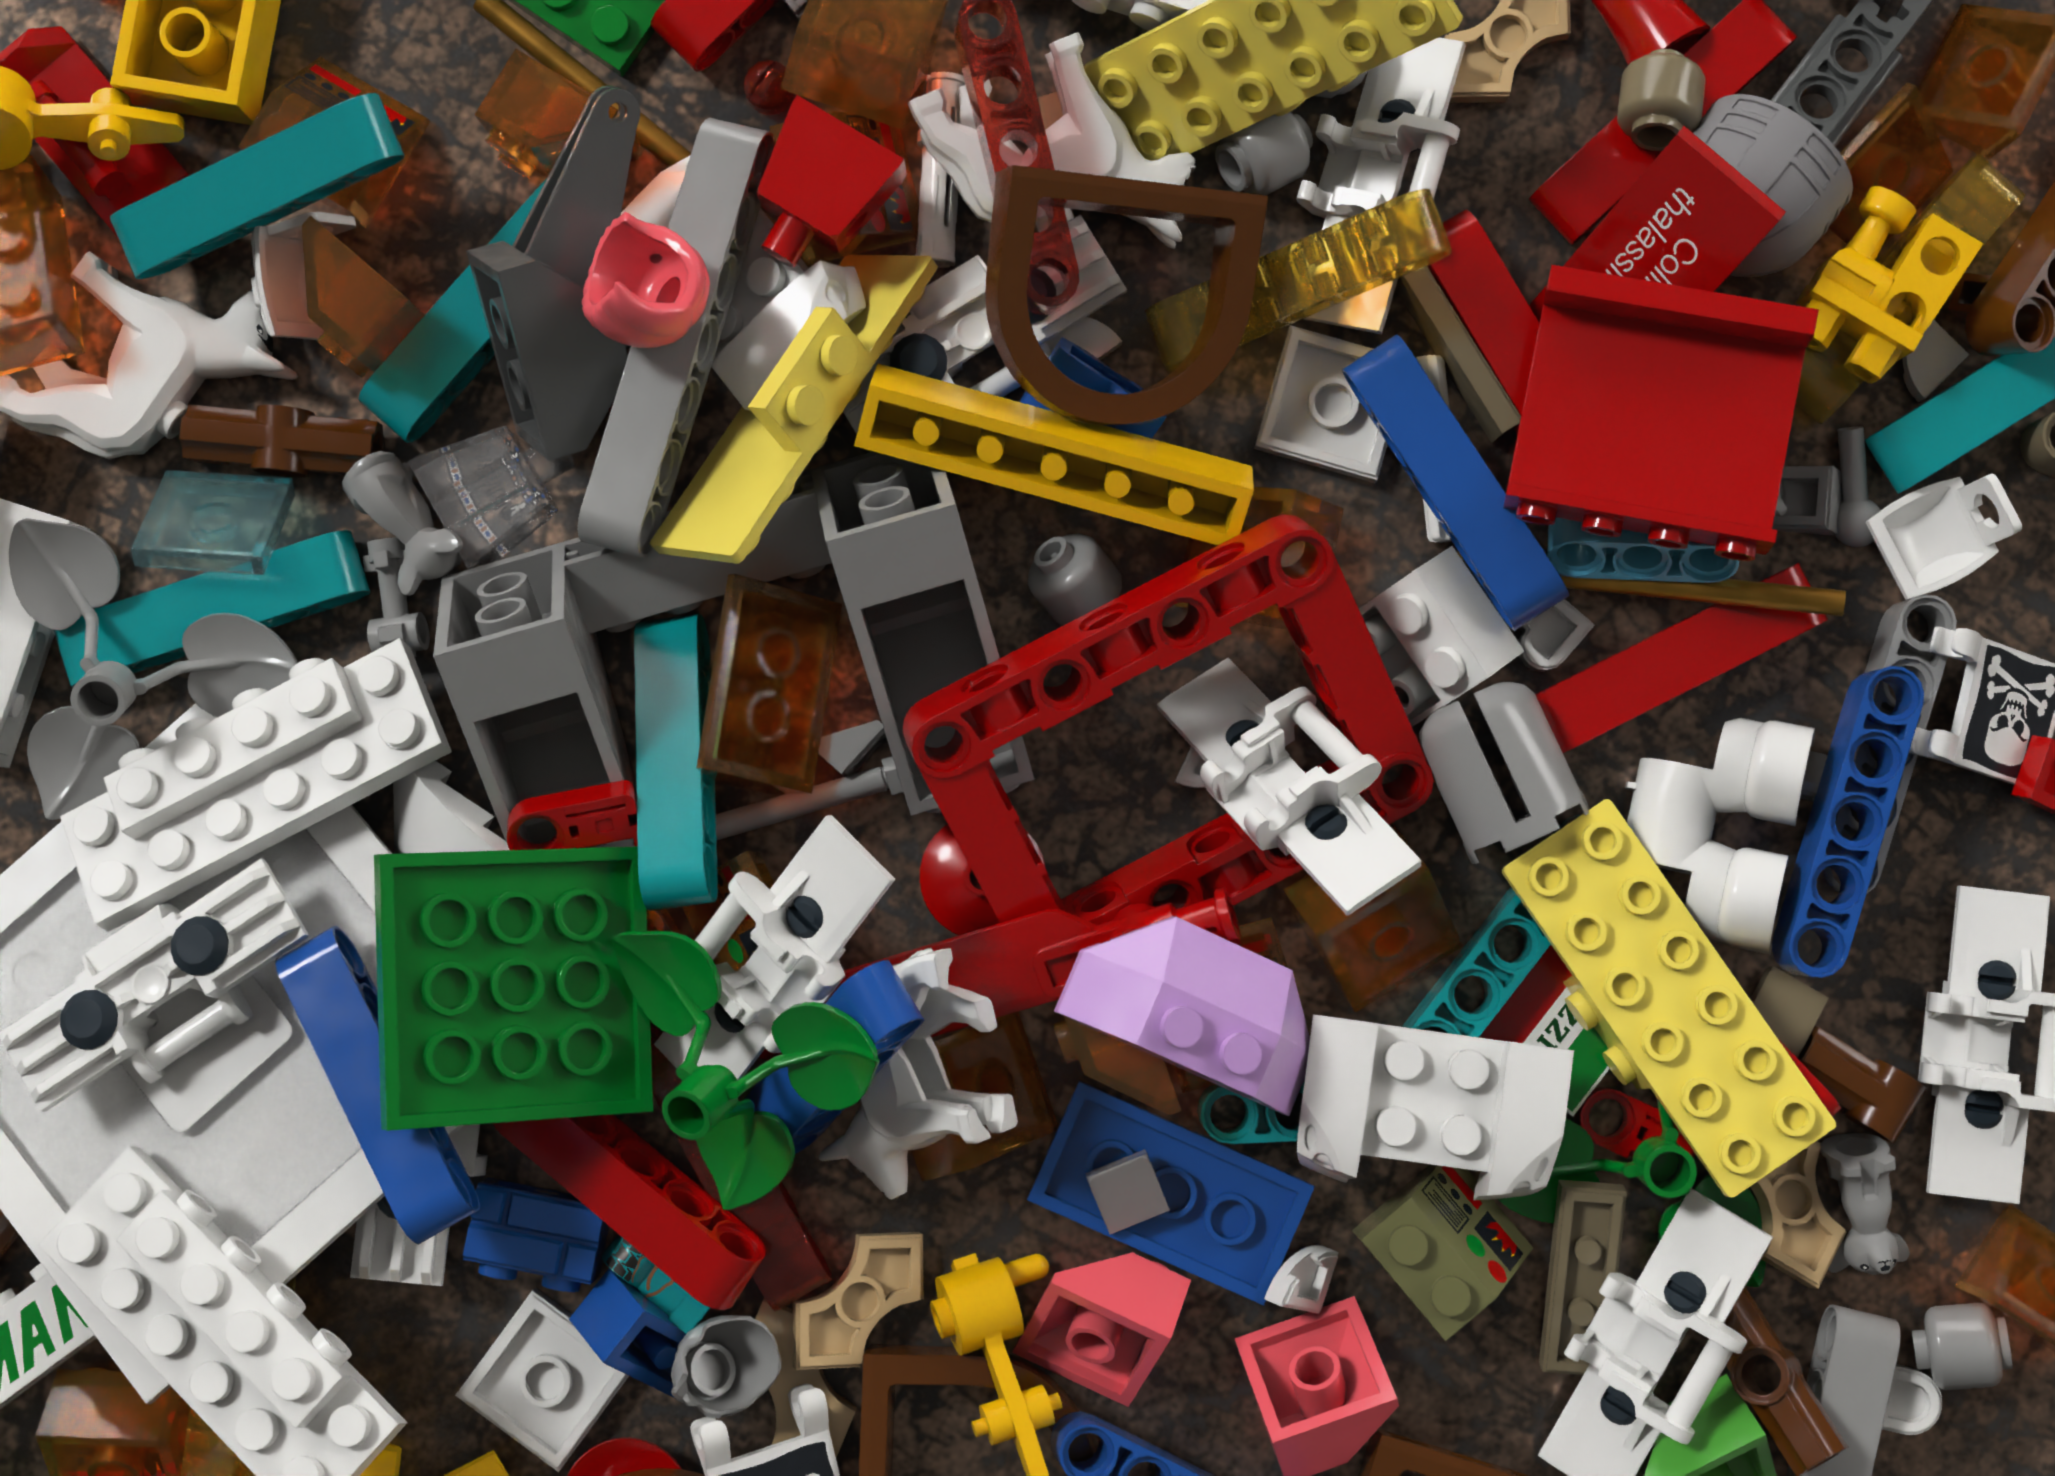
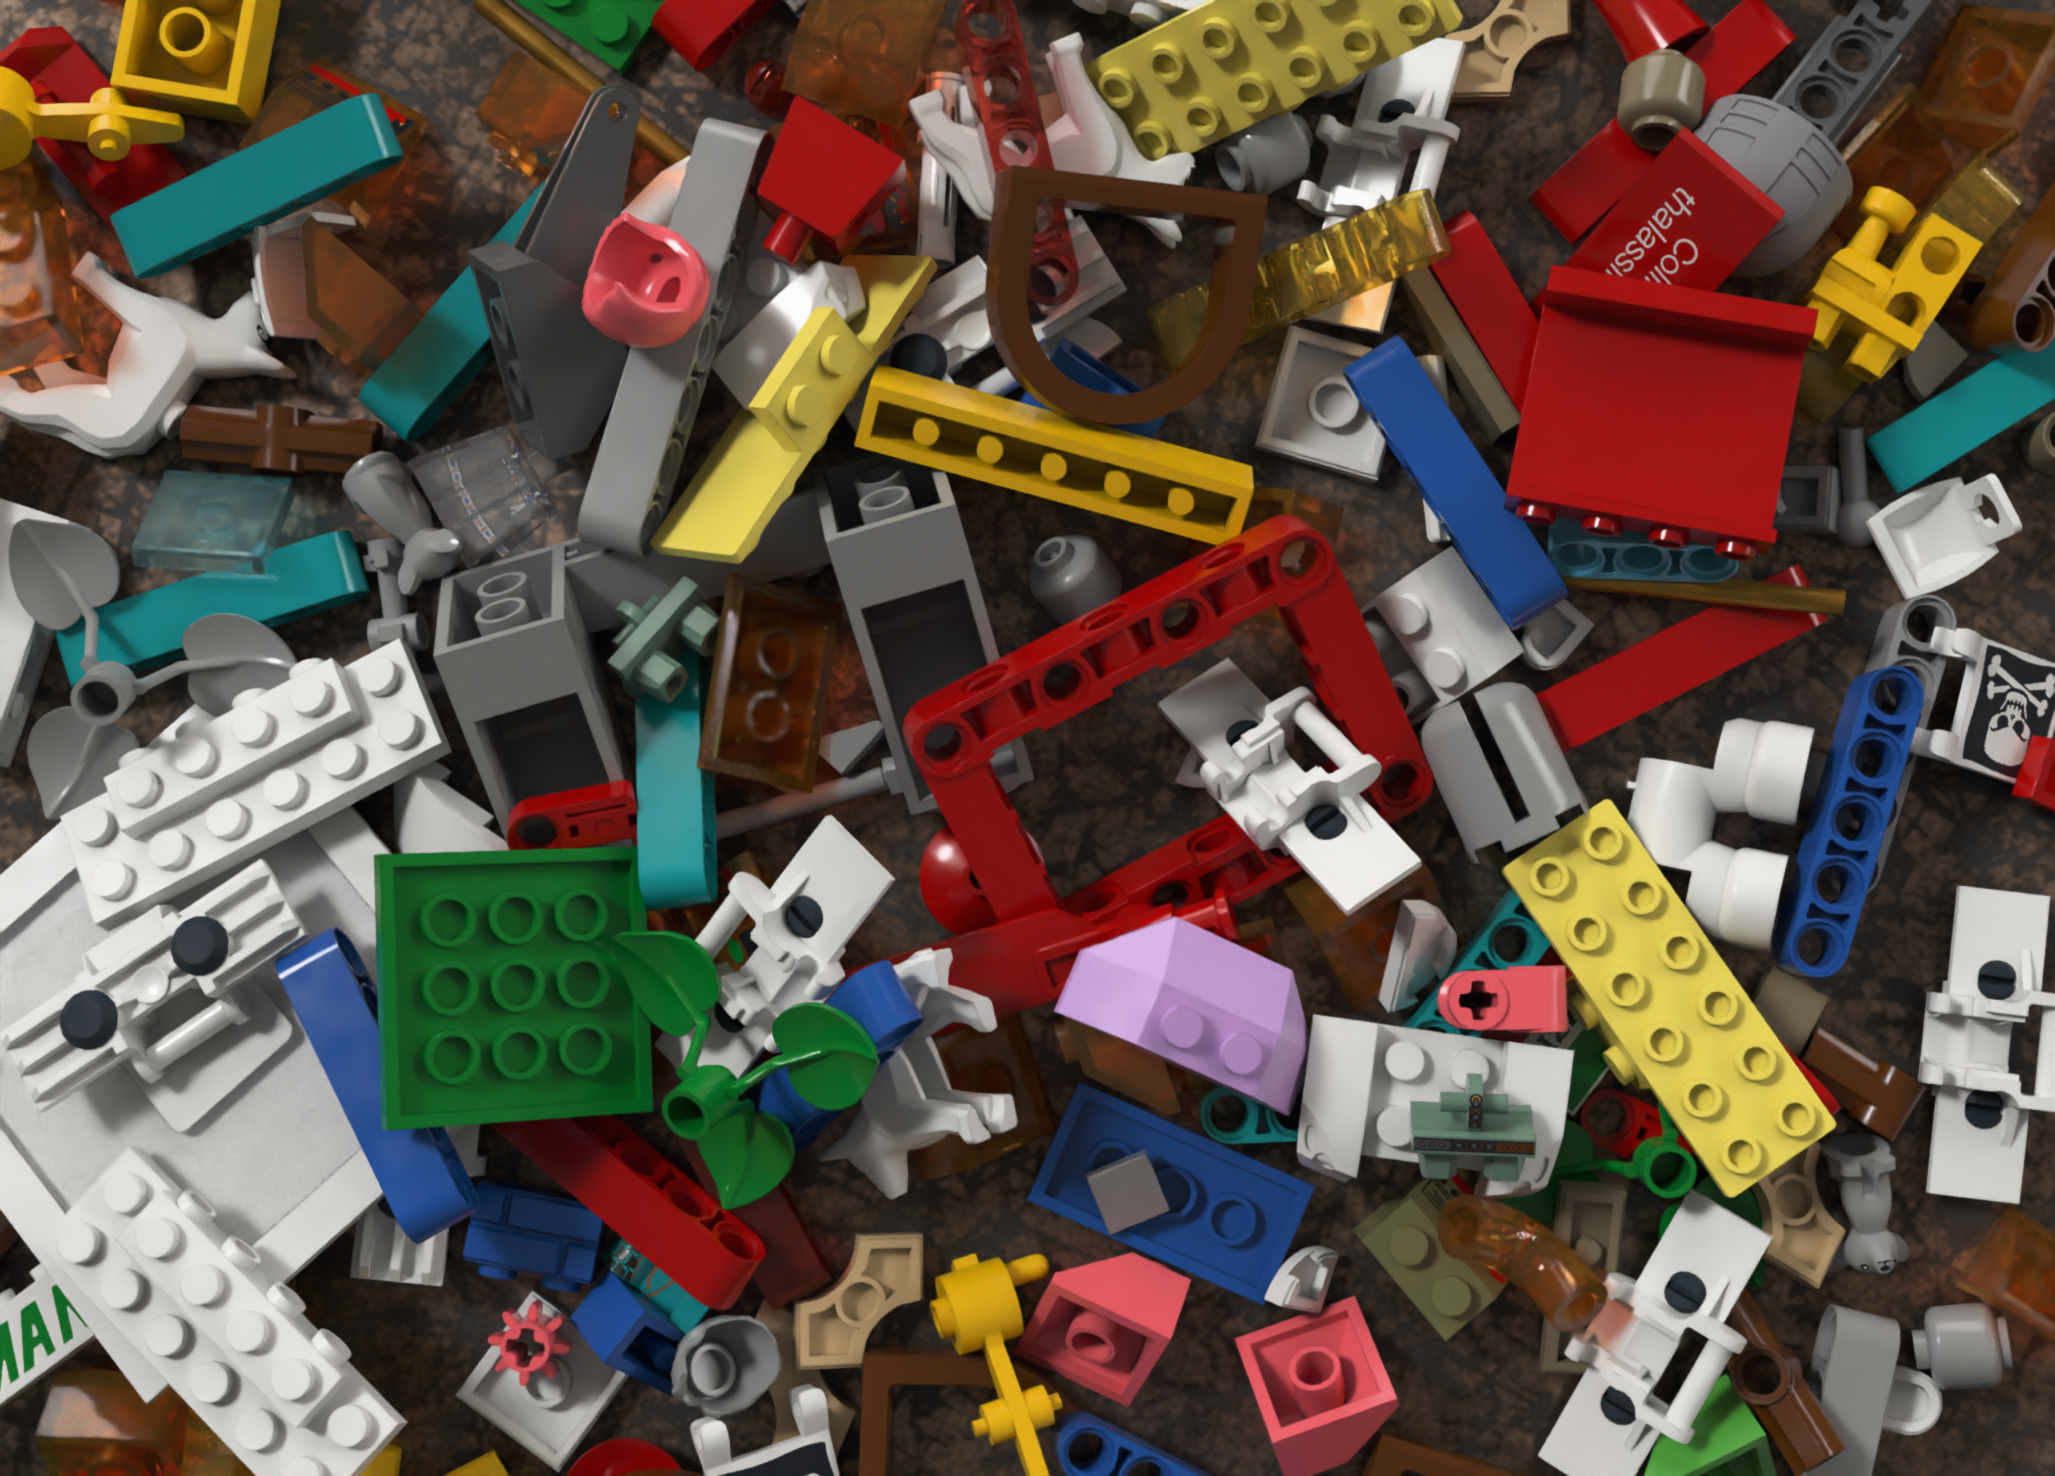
none -> coral gear [488,1300,574,1386]
none -> sand green hips [607,576,728,703]
none -> white tile [1378,900,1457,1013]
none -> sand green hips [1410,1073,1536,1182]
none -> coral piece [1437,965,1568,1033]
none -> clear orange cylinder [1437,1193,1608,1332]

